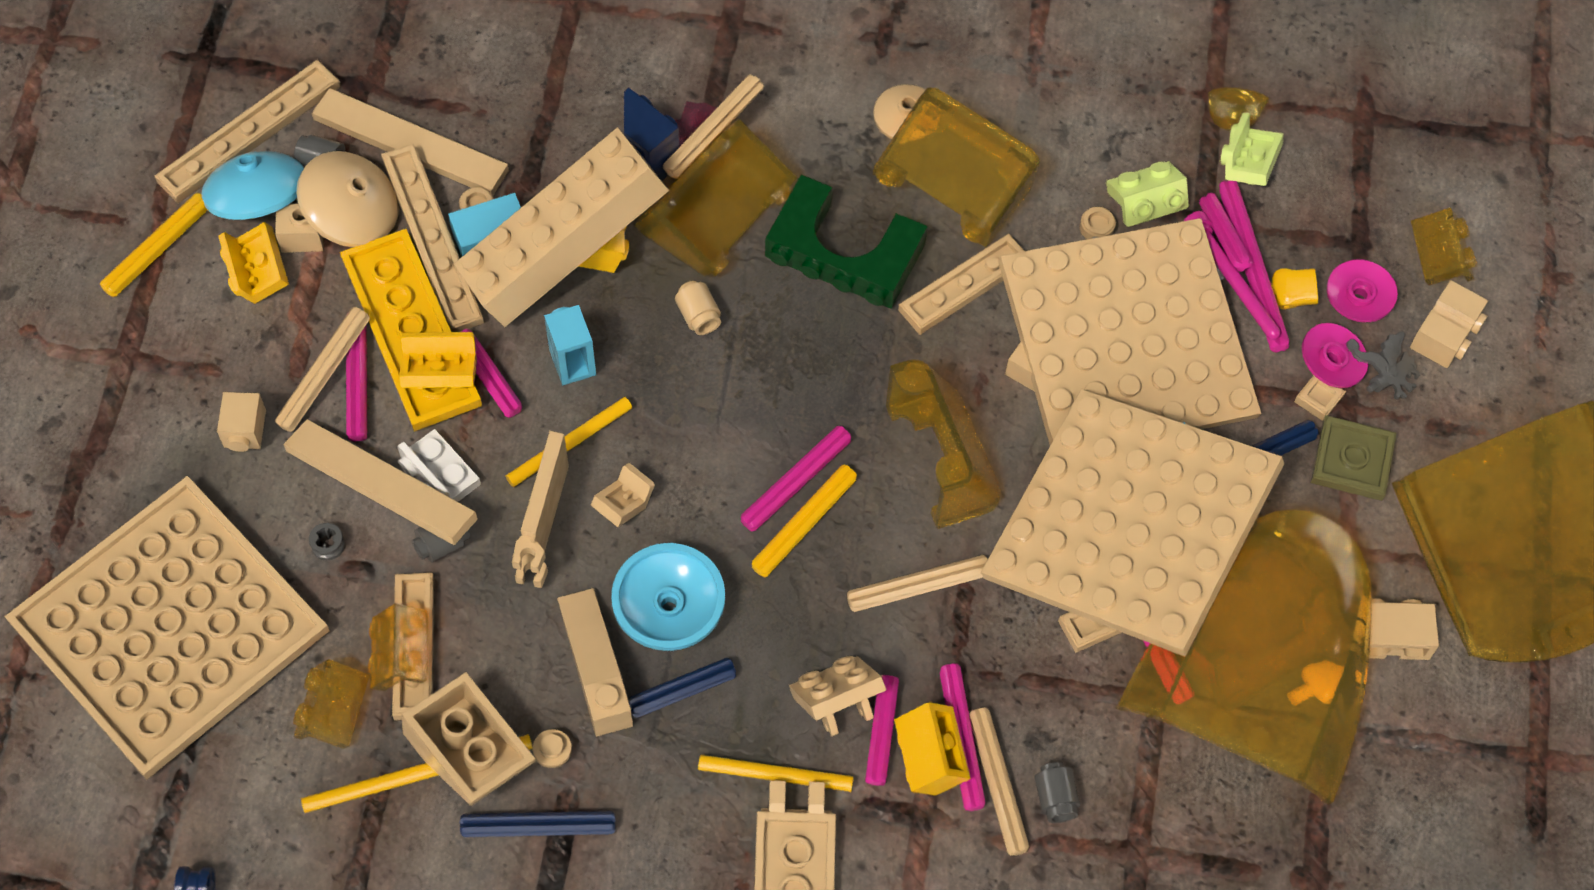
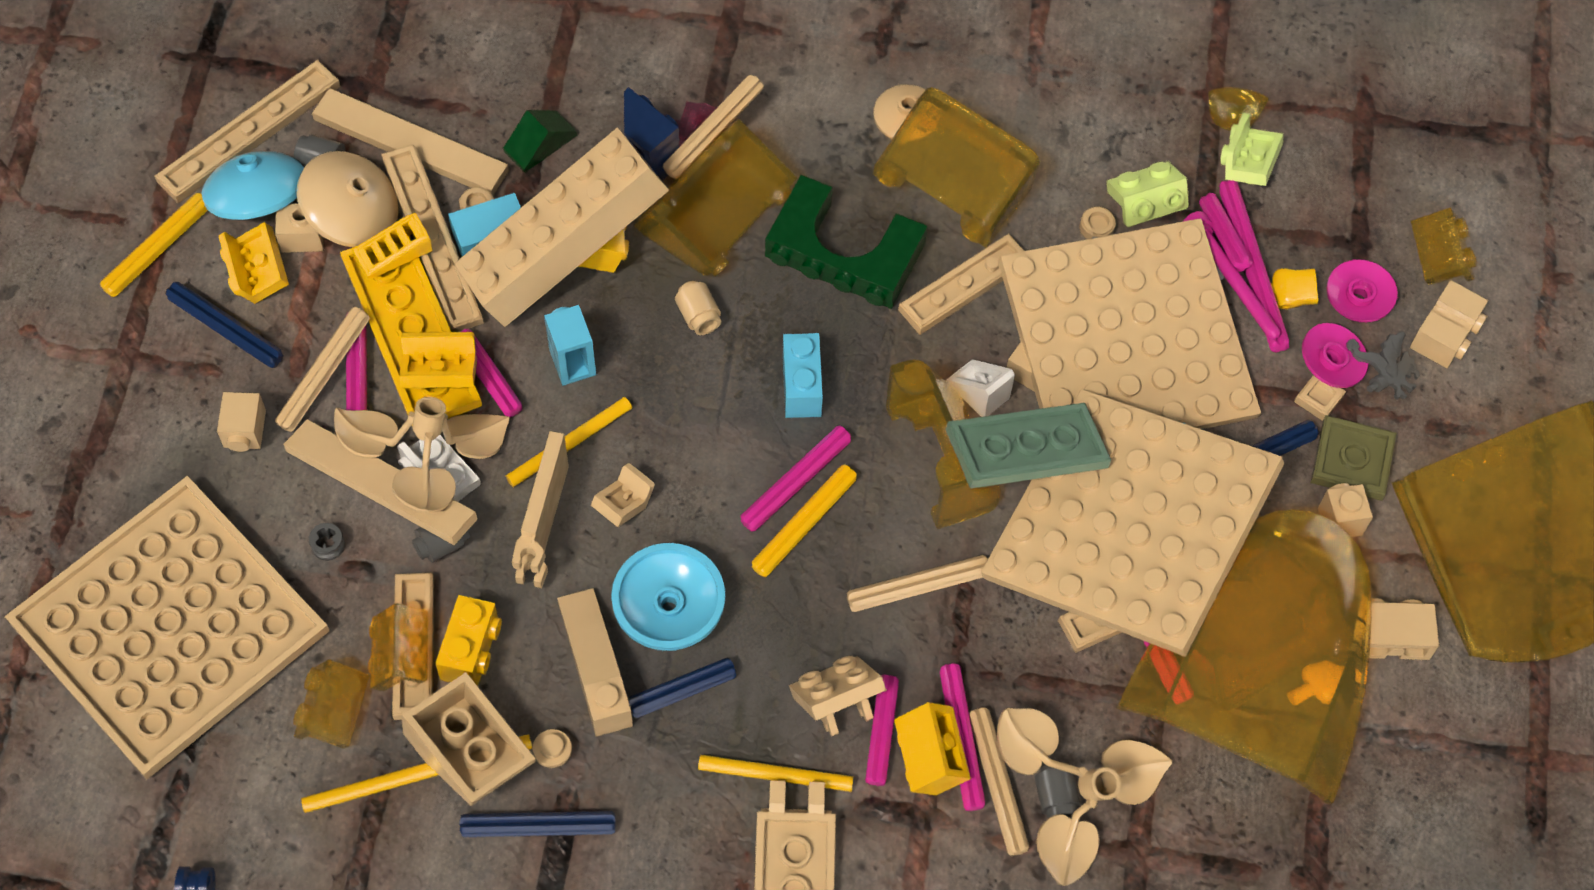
none -> dark blue axle [165,282,284,368]
none -> tan plant [334,397,509,513]
none -> yellow slope [352,213,432,280]
none -> yellow brick [435,595,502,686]
none -> dark green slope [503,110,578,173]
none -> medium azure piece [783,333,823,418]
none -> sand green tile [946,403,1111,489]
none -> white slope [947,359,1015,417]
none -> tan plant [997,708,1172,886]
none -> tan brick [1318,483,1373,541]

